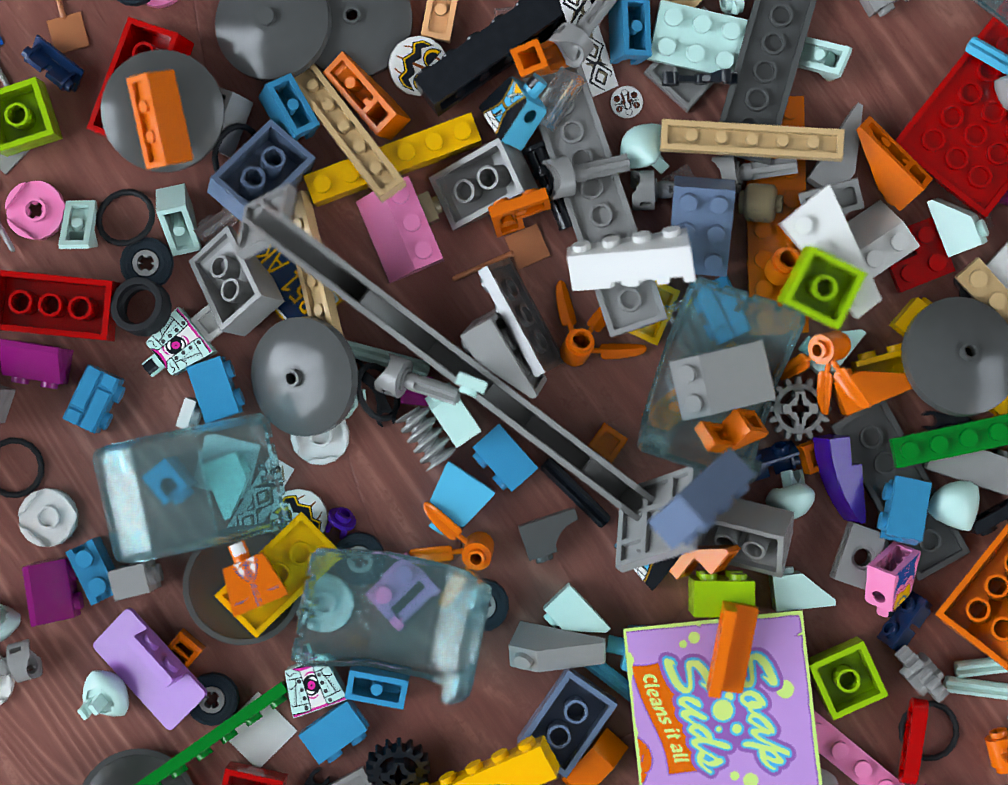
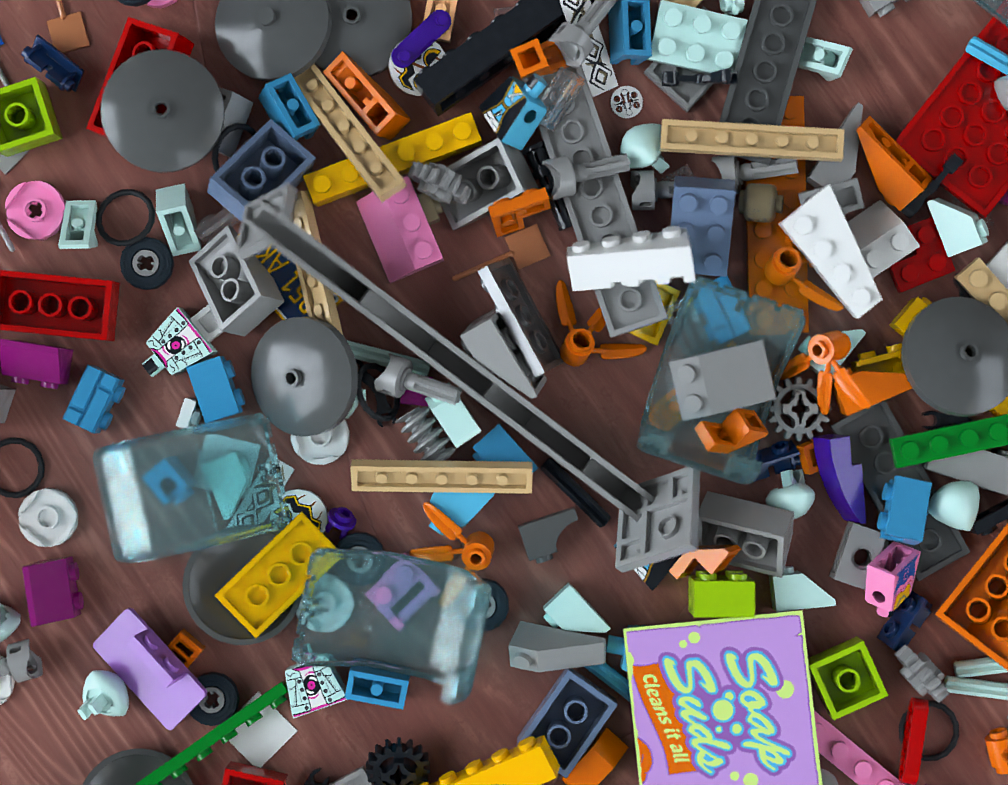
dark azure brick [65,536,115,606] -> none
light grey brick [107,558,164,601] -> none
black tyre [110,277,172,337] -> none
orange panel [126,70,193,170] -> none
orange torso [223,540,289,617] -> none
dark azure brick [298,699,370,764] -> none
light aqua plate [455,372,488,398] -> none
orange tile [587,422,628,463] -> none
sand blue brick [648,447,755,550] -> none
orange panel [706,601,759,699] -> none
lime brick [777,245,868,330] -> none
none -> tan plate [351,459,532,494]
none -> dark purple piece [391,10,451,68]
none -> light grey gear [407,162,472,204]
none -> black piece [901,153,963,219]

